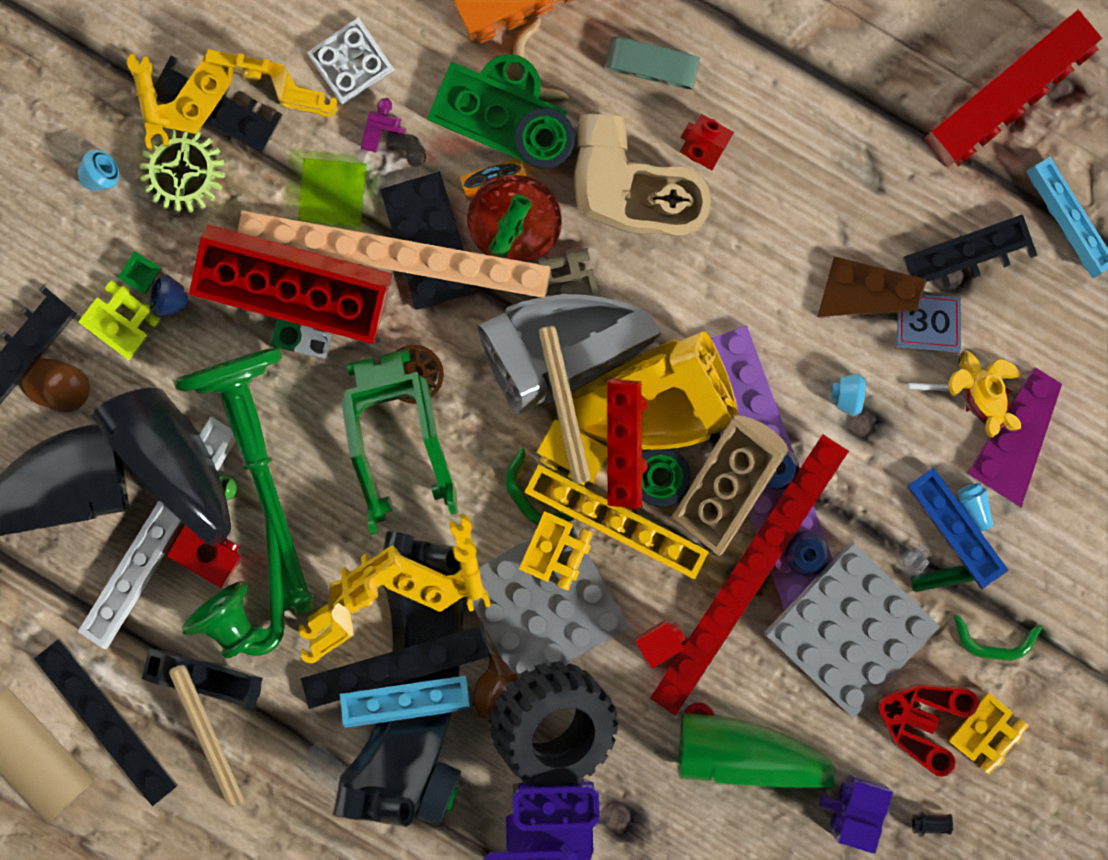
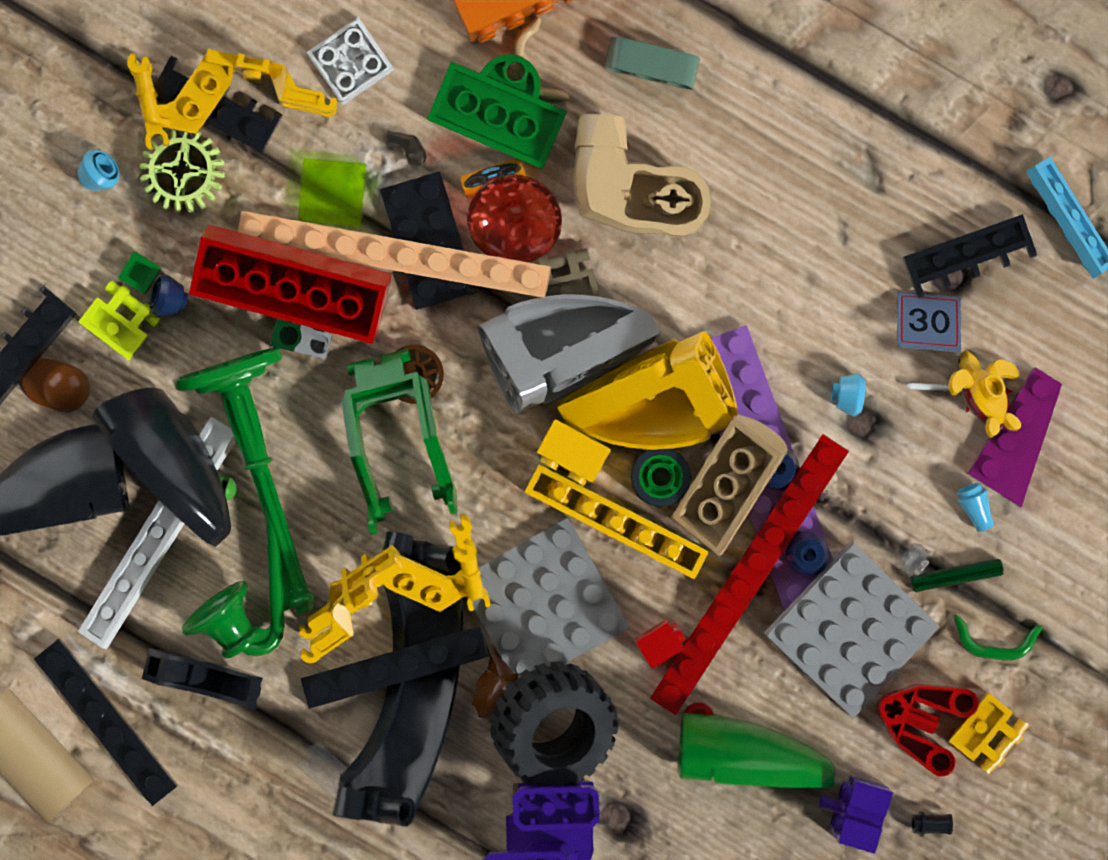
red brick [167,525,244,589] -> none
tan axle [169,665,243,807] -> none
medium azure plate [340,676,470,728] -> none
magenta piece [361,98,406,153] -> none
black wheel [417,762,461,827] -> none
green pin [489,194,532,258] -> none
green animal [505,447,574,526] -> none
wheel [515,108,575,169] -> none
yellow plate [519,511,593,591] -> none
tan axle [539,326,590,484] -> none
red plate [607,379,648,509] -> none
red brick [680,114,734,171] -> none
reddish brown wing [817,256,927,318] -> none
blue plate [907,468,1008,590] -> none
red brick [924,9,1103,168] -> none

